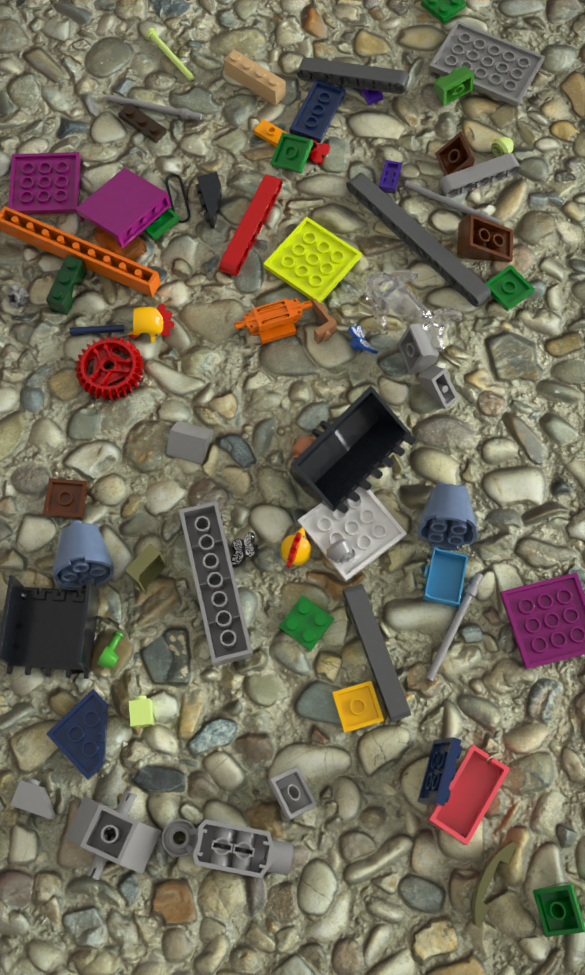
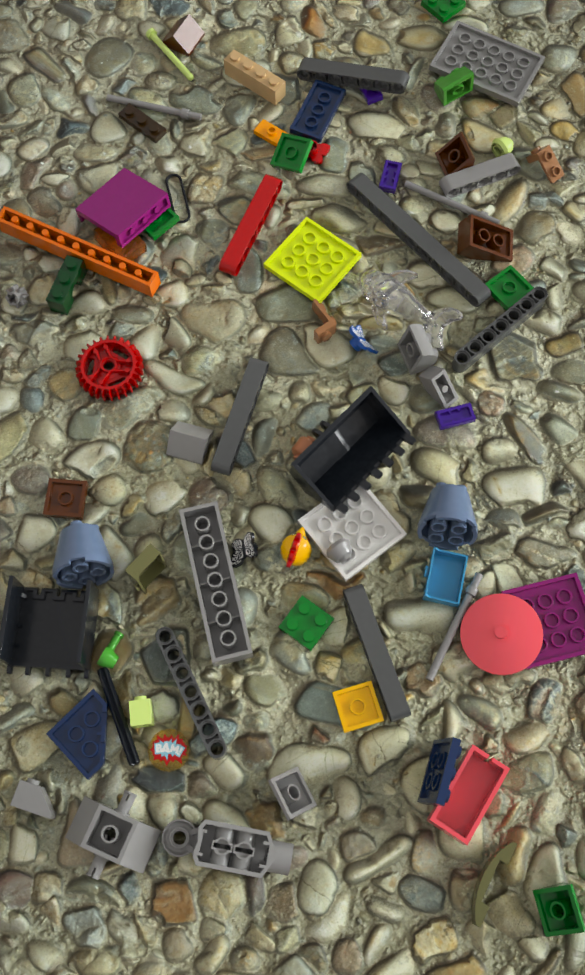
magenta plate [8,152,81,215] -> none
dark blue bar [70,325,125,335] -> none
yellow piece [128,304,175,343] -> none
black slope [195,172,222,229] -> none
orange piece [234,298,312,344] -> none
none -> black axle [97,667,140,766]
none -> tile [148,729,190,772]
none -> dark grey beam [155,627,228,760]
none -> slope [162,14,205,57]
none -> dark grey beam [211,357,269,476]
none -> dark purple plate [434,403,476,430]
none -> dark grey beam [451,286,548,373]
none -> coral dish [460,593,543,676]
none -> medium nougat bracket [526,145,564,184]

